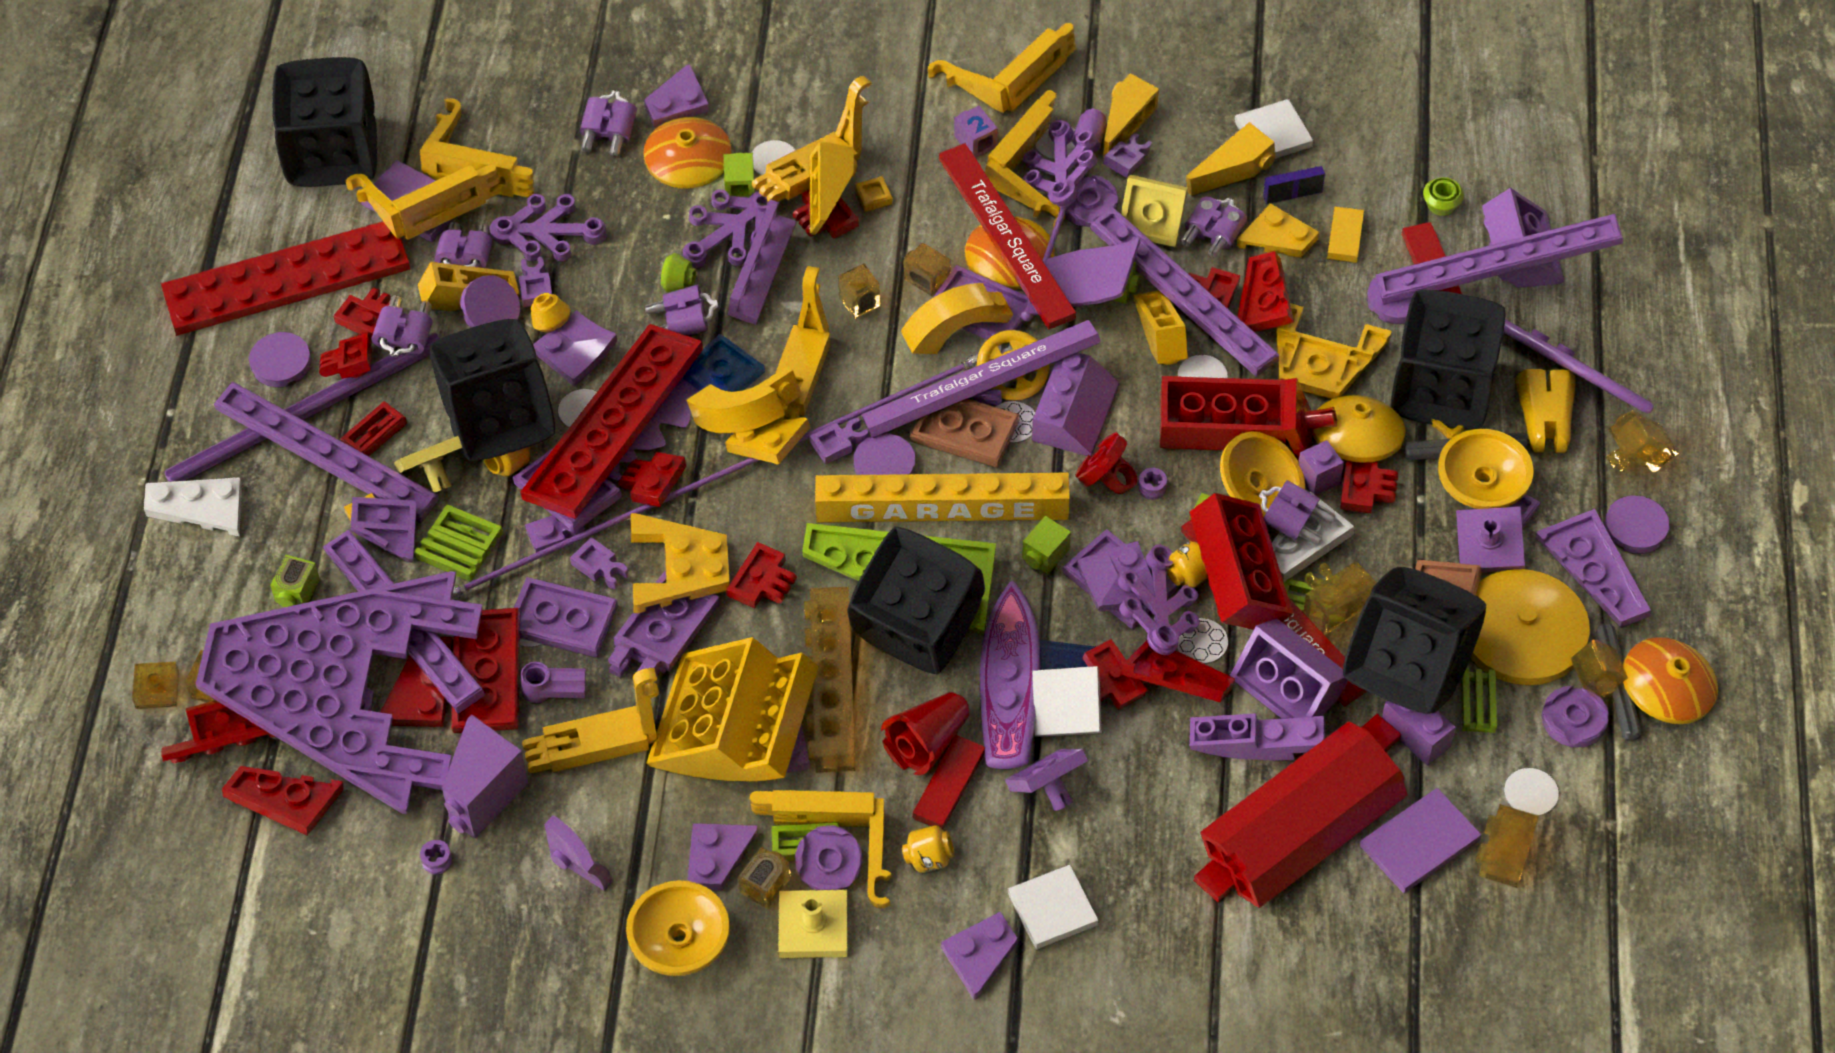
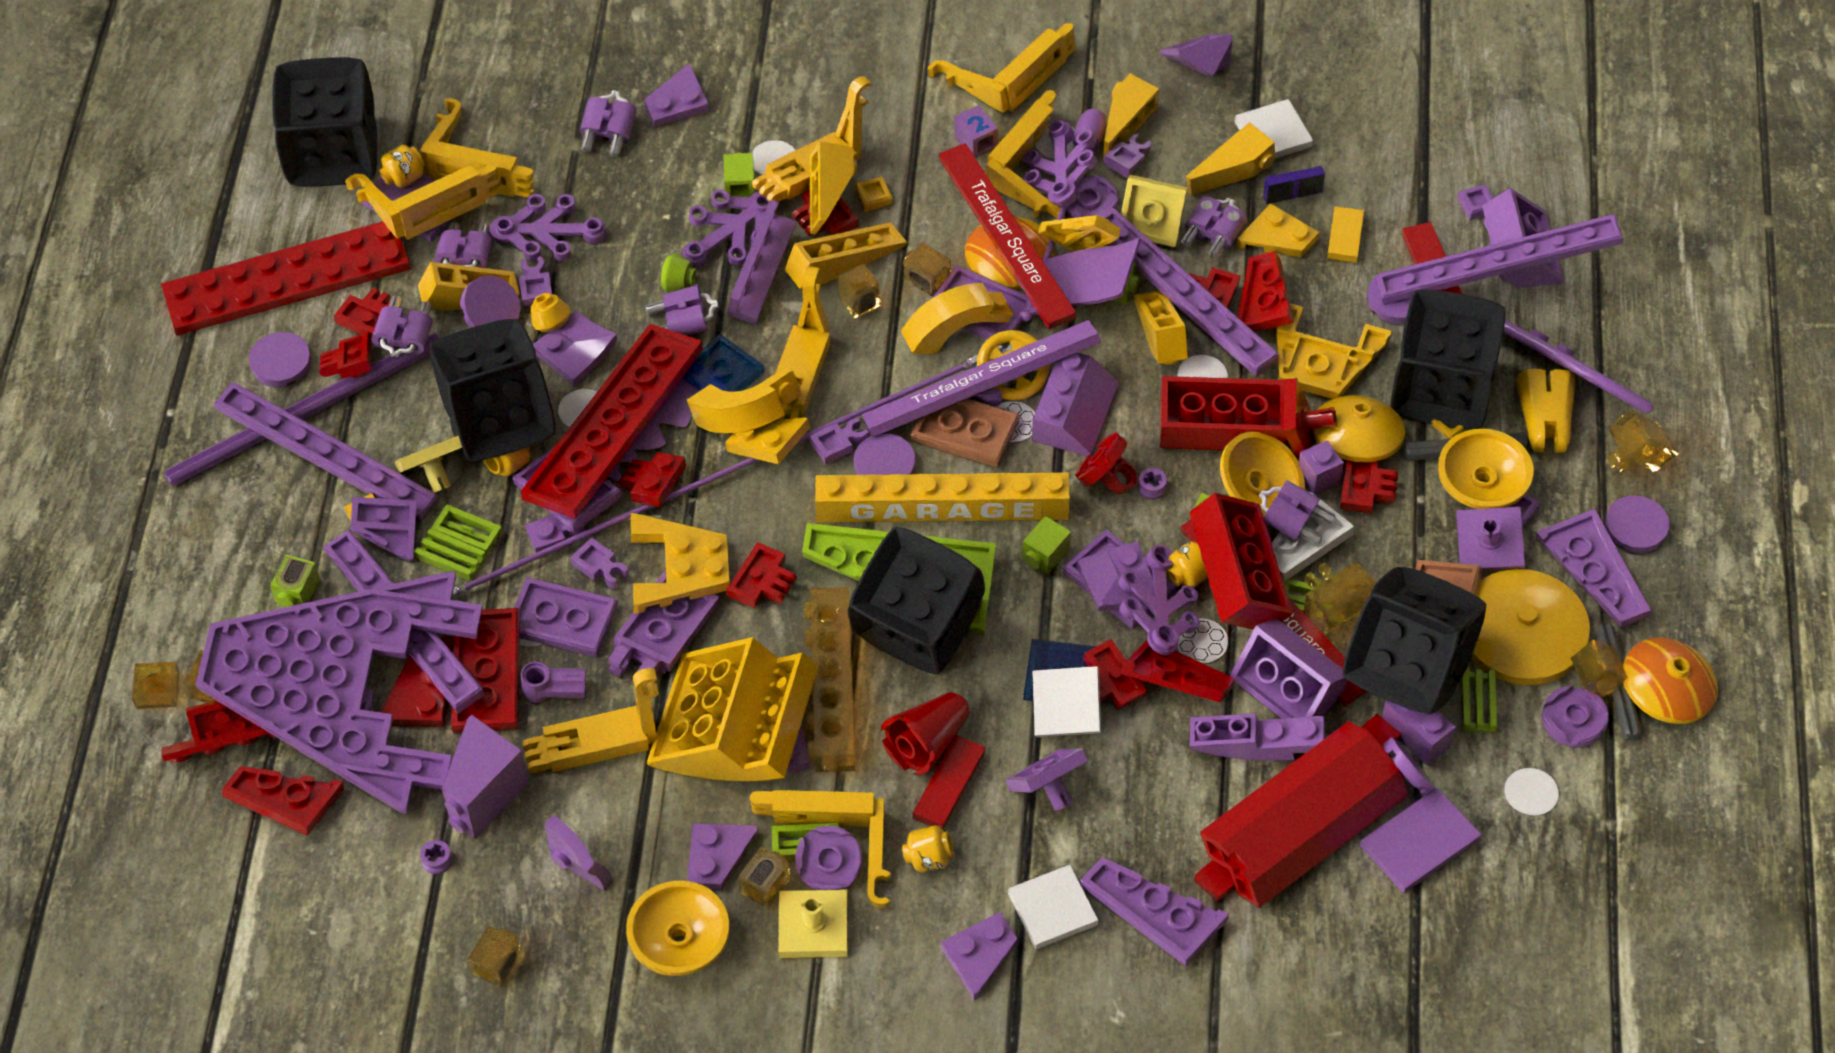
white wing [144,478,242,536] -> none
red tile [340,401,407,456] -> none
dish [644,117,732,189] -> none
medium lavender piece [980,581,1040,769] -> none
lime cone [1423,177,1464,216] -> none
clear yellow brick [1475,804,1539,888] -> none
none -> yellow head [379,144,425,189]
none -> clear yellow brick [467,926,522,988]
none -> yellow slope [785,222,907,290]
none -> yellow wing [1038,215,1121,252]
none -> medium lavender wing [1080,857,1229,966]
none -> medium lavender slope [1160,34,1233,76]
none -> medium lavender tile [1383,737,1435,795]
none -> medium lavender tile [1457,184,1494,220]

